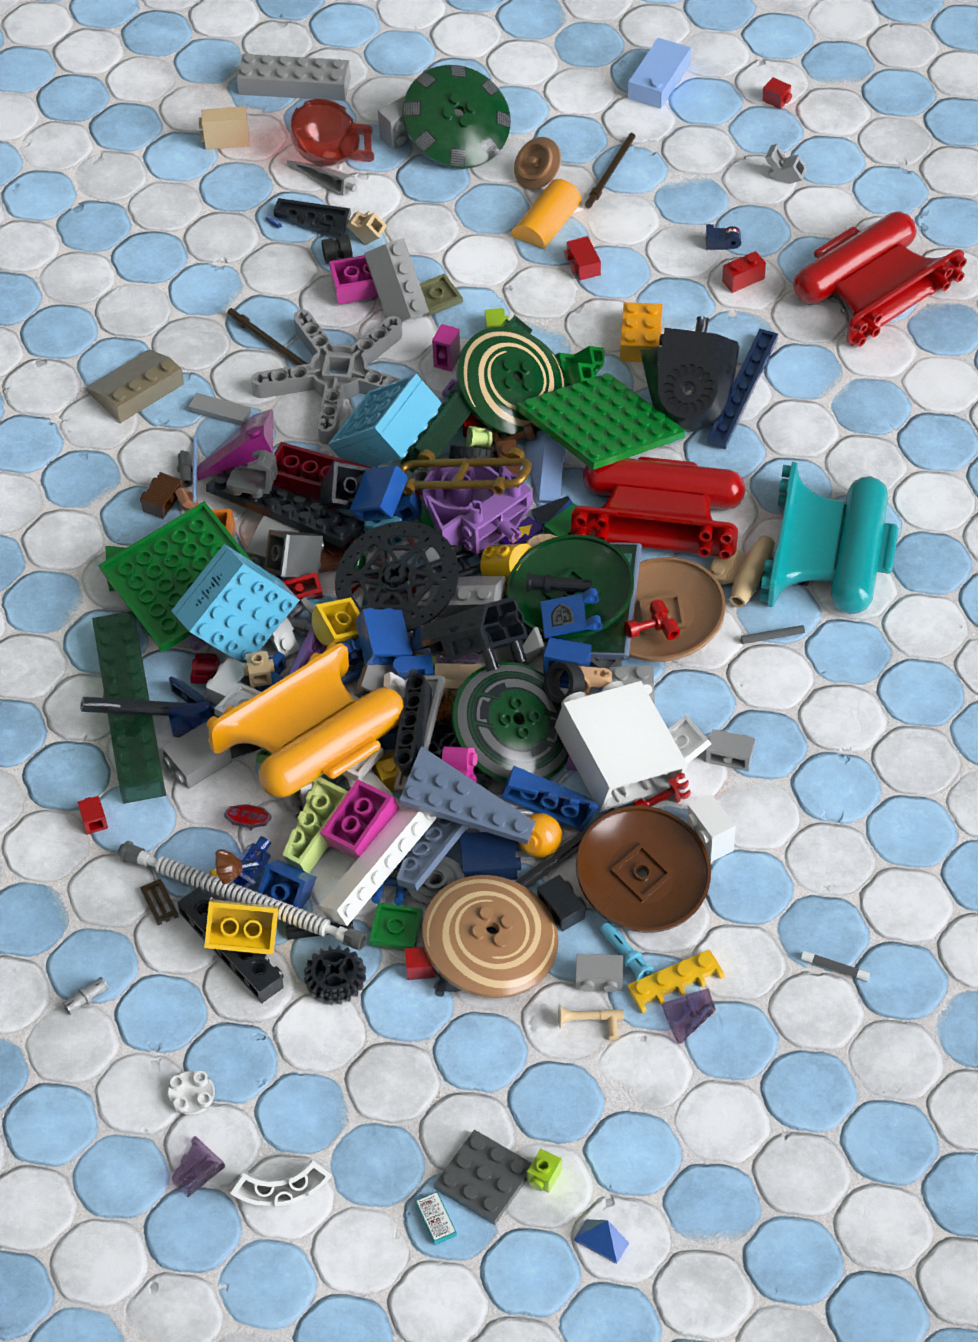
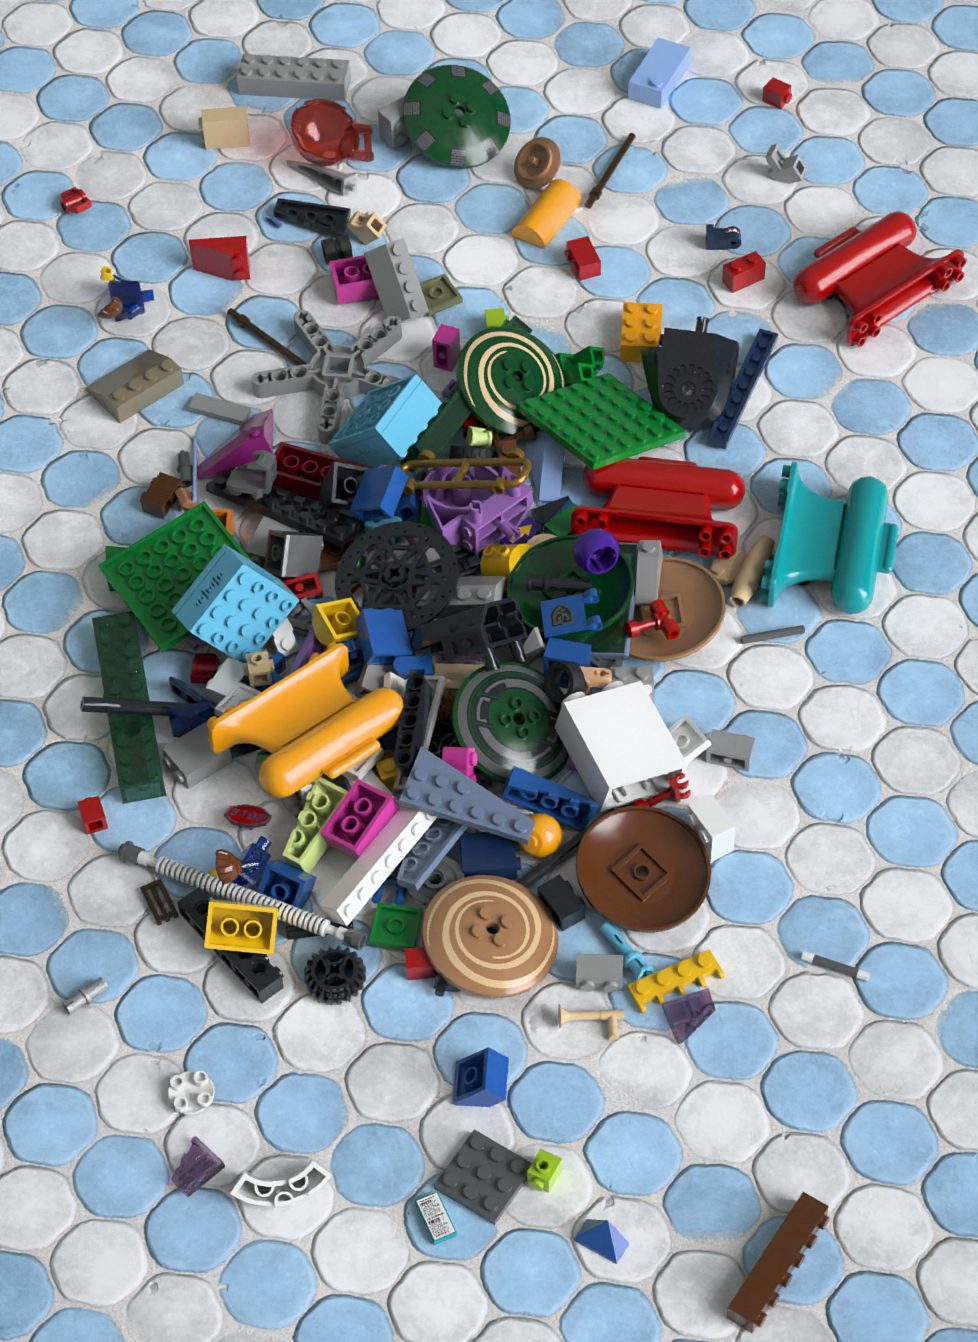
none -> red piece [60,187,93,214]
none -> clear blue torso [97,266,155,322]
none -> red slope [189,236,250,281]
none -> blue slope [452,1047,509,1107]
none -> dark purple wheel [573,528,619,574]
none -> light grey slope [635,540,663,606]
none -> reddish brown brick [726,1192,830,1333]

